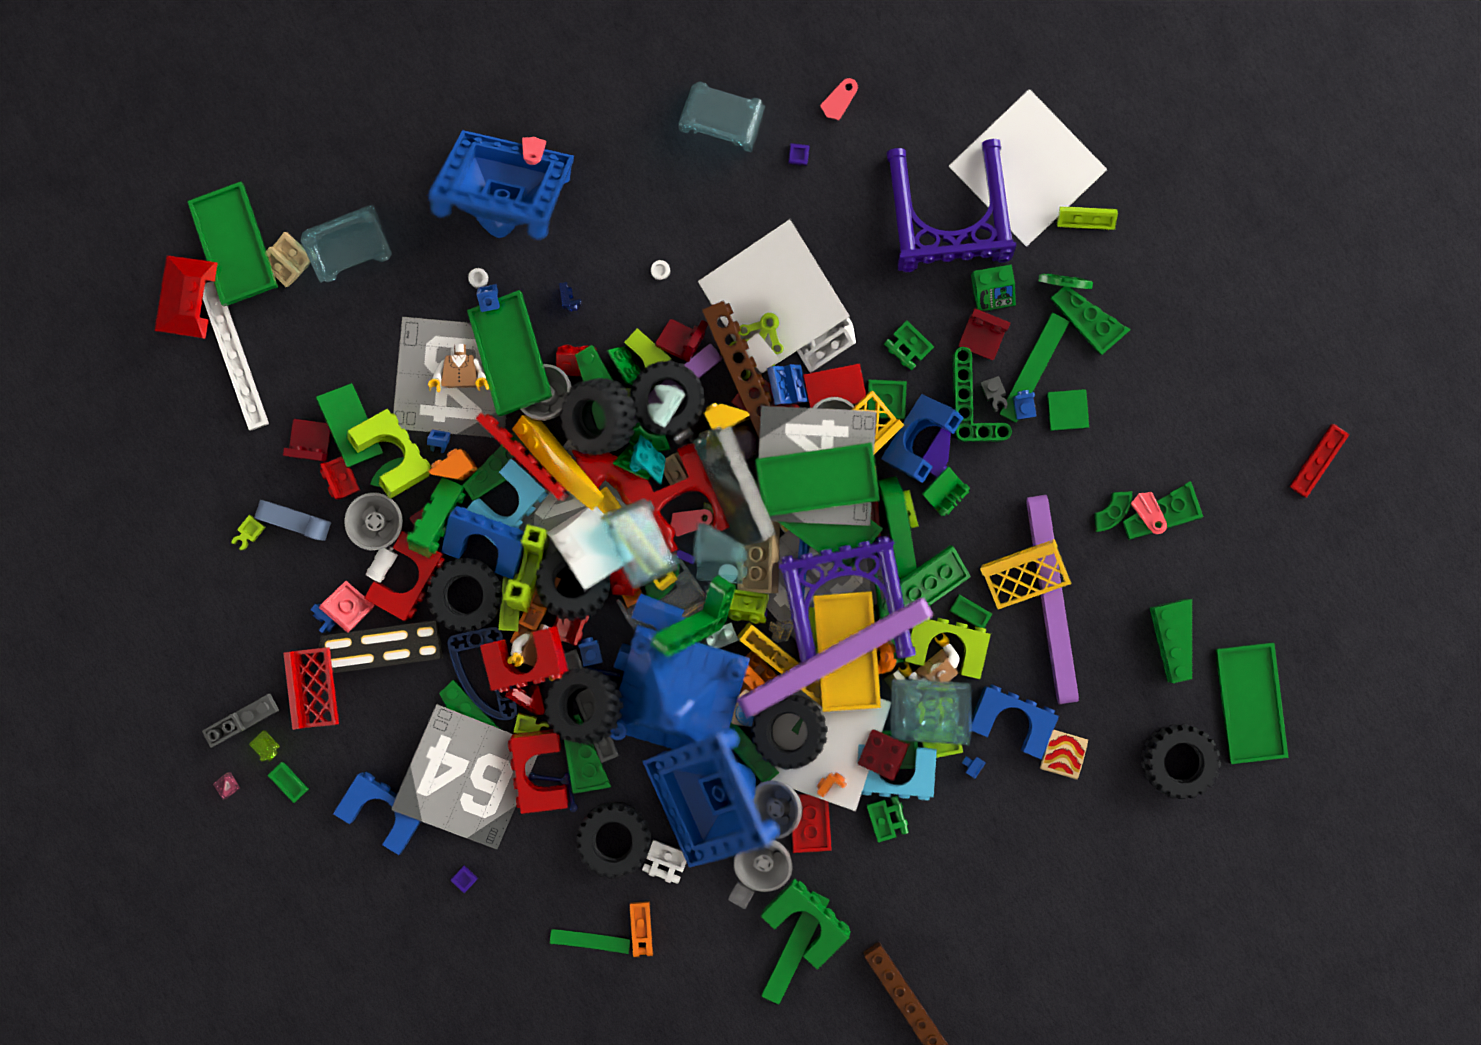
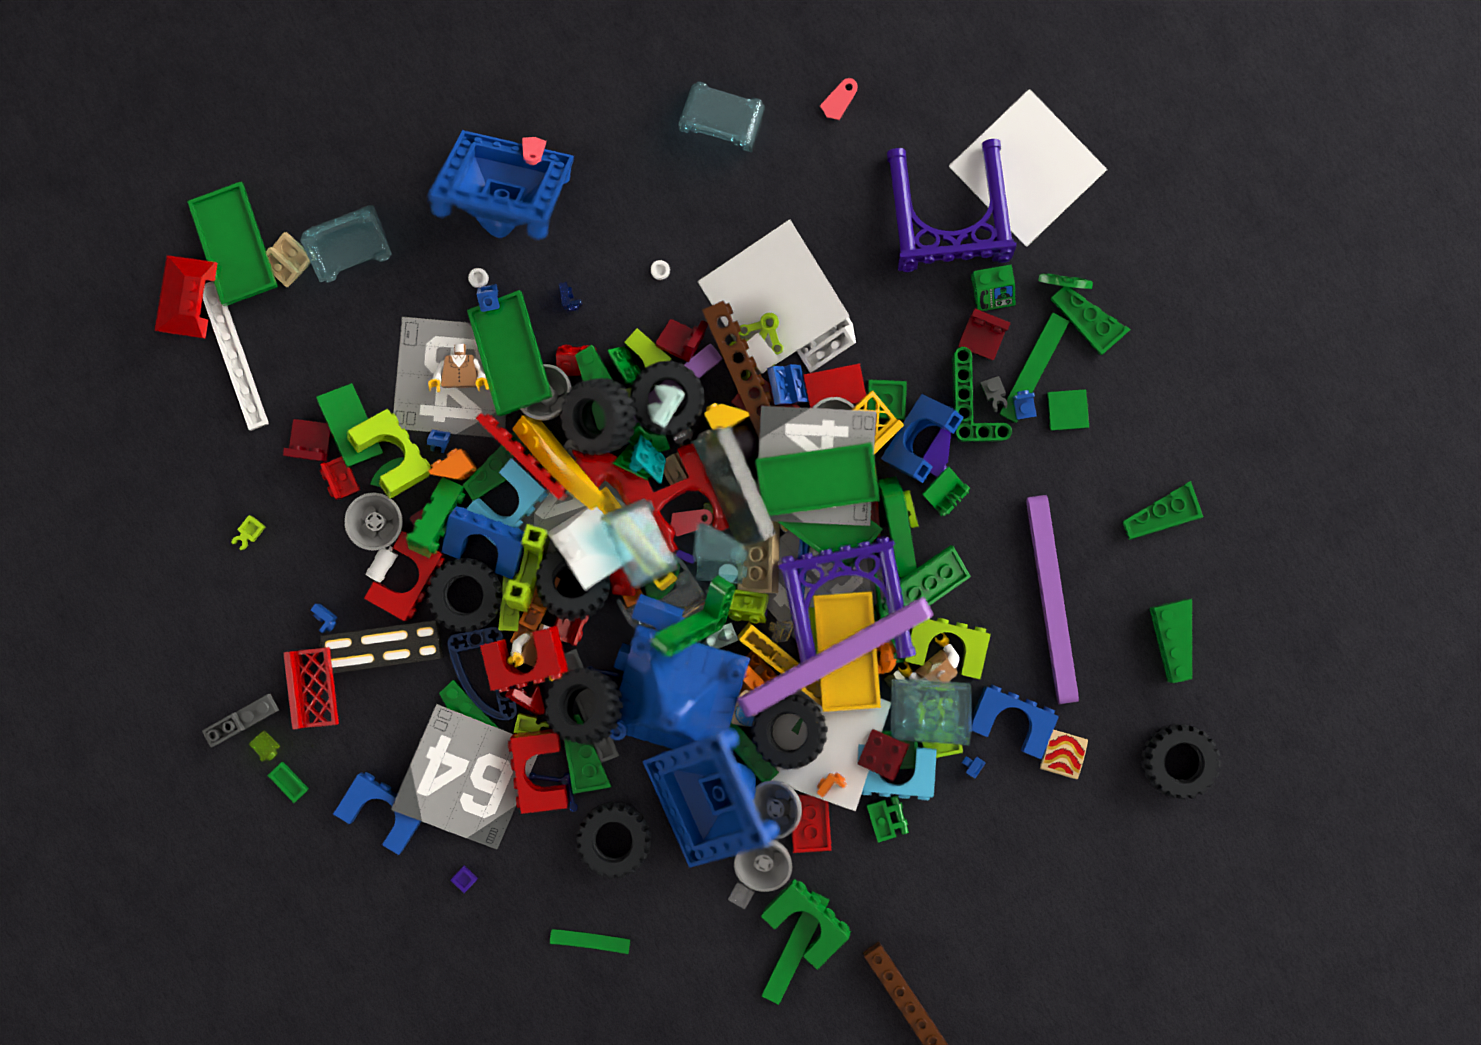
clear pink tile [213,772,240,800] -> none
sand blue beam [254,500,331,541] -> none
coral tile [319,581,375,633] -> none
blue bracket [578,637,603,666] -> none
orange plate [630,902,653,957] -> none
white plate [642,840,687,884] -> none
dark purple tile [788,143,810,166] -> none
green plate [884,320,934,370] -> none
green tile [949,594,992,628] -> none
yellow fence [980,539,1071,609] -> none
lime plate [1057,206,1118,230] -> none
green tile [1094,491,1132,532] -> none
coral piece [1131,492,1167,534] -> none
green tile [1215,643,1288,764] -> none
red tile [1289,424,1350,498] -> none

